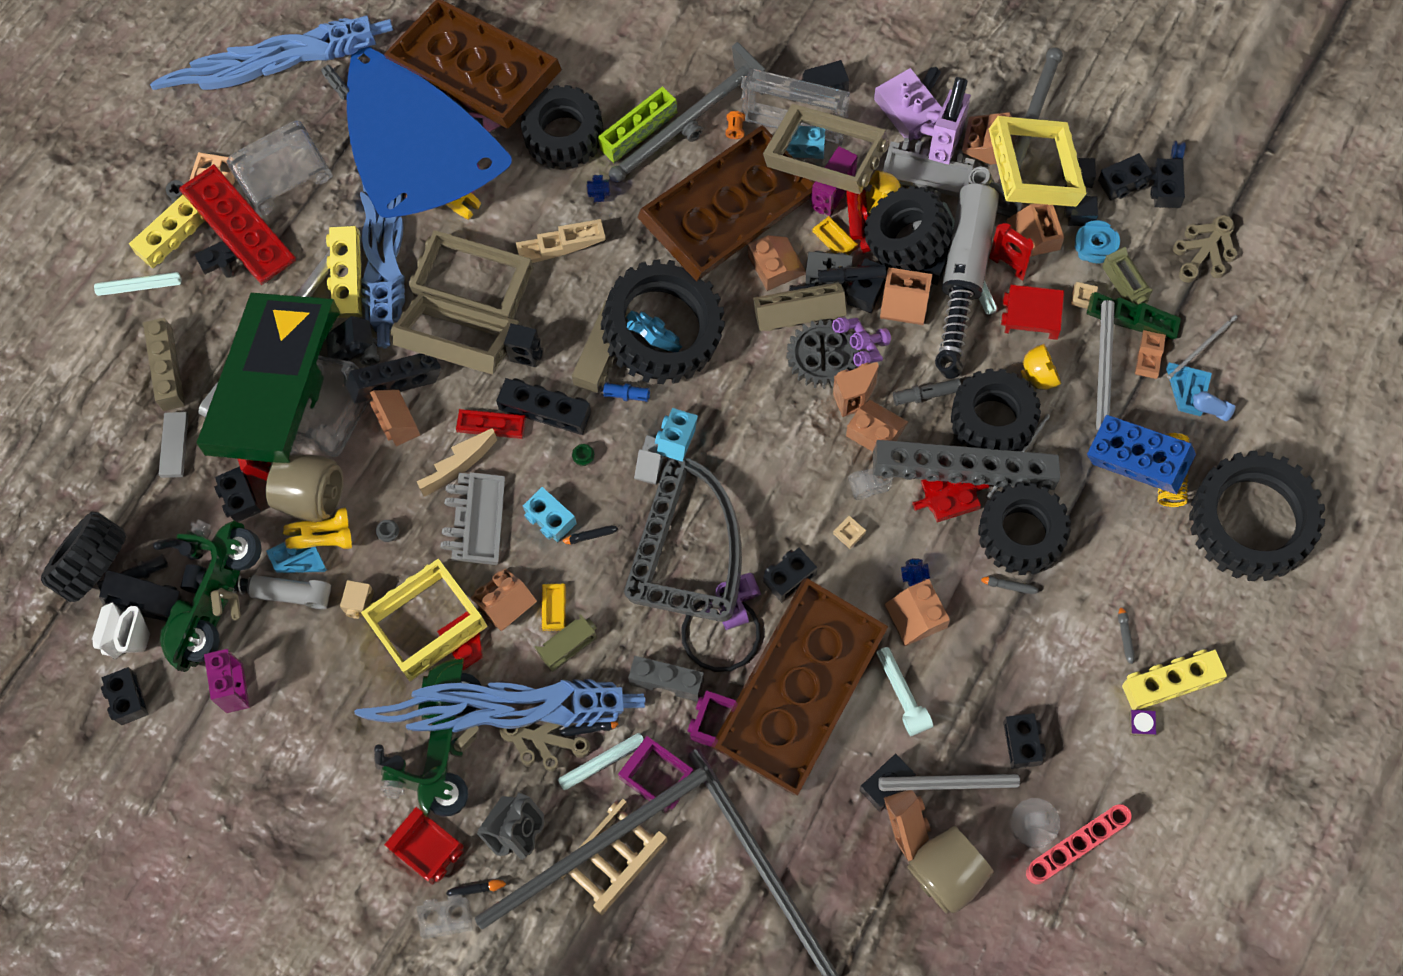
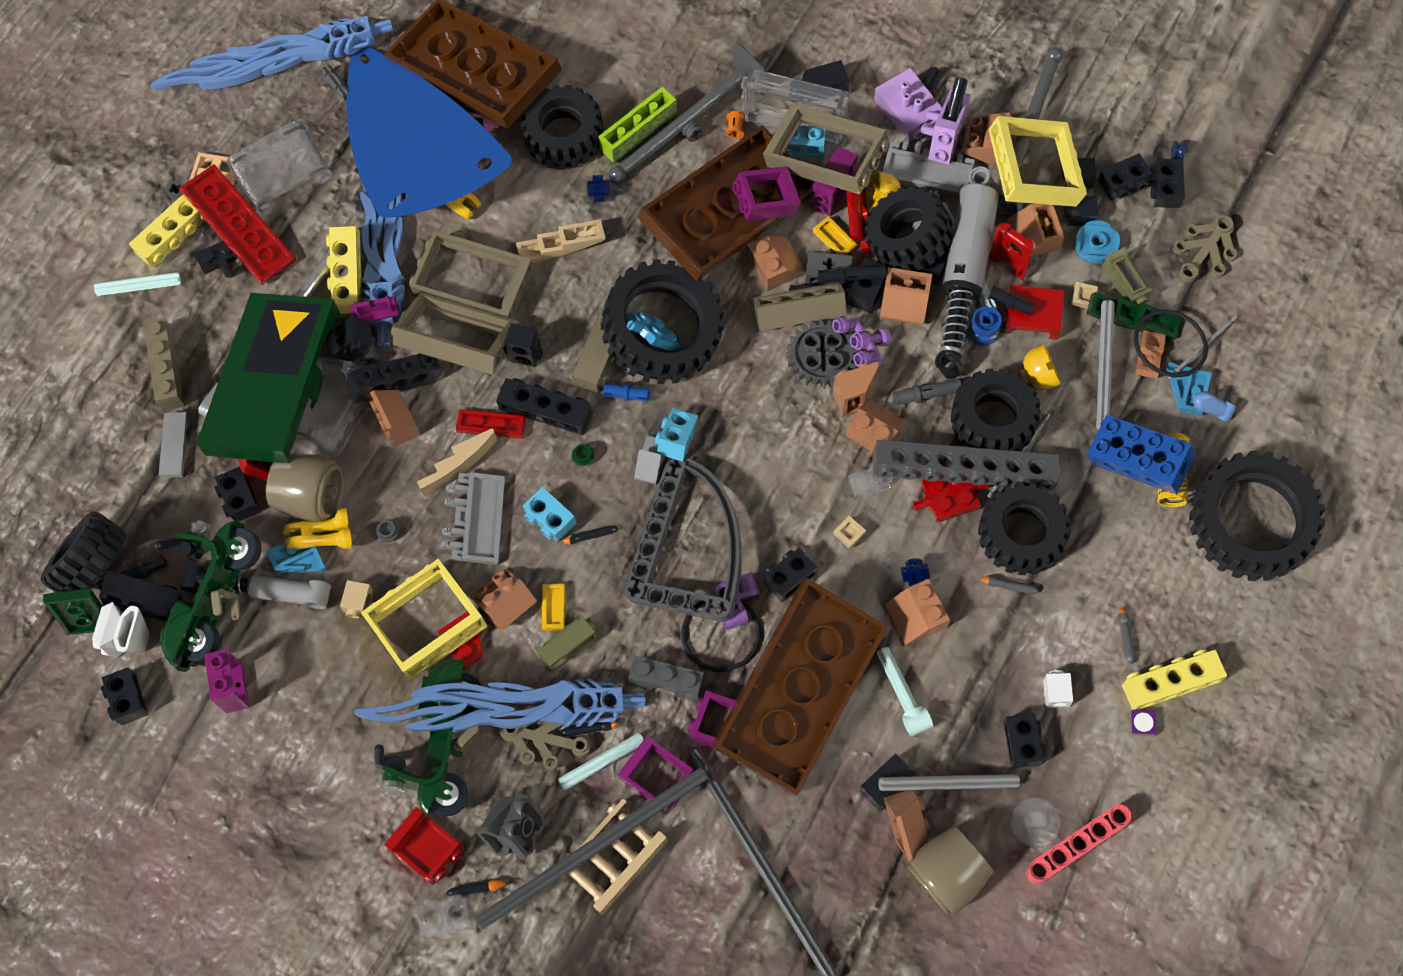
none -> dark green tile [43,588,103,635]
none -> magenta hinge [350,295,398,321]
none -> magenta window [733,166,801,221]
none -> blue wheel [969,306,1002,346]
none -> black pin [988,285,1035,316]
none -> white brick [1043,670,1073,708]
none -> black piece [1133,309,1208,378]

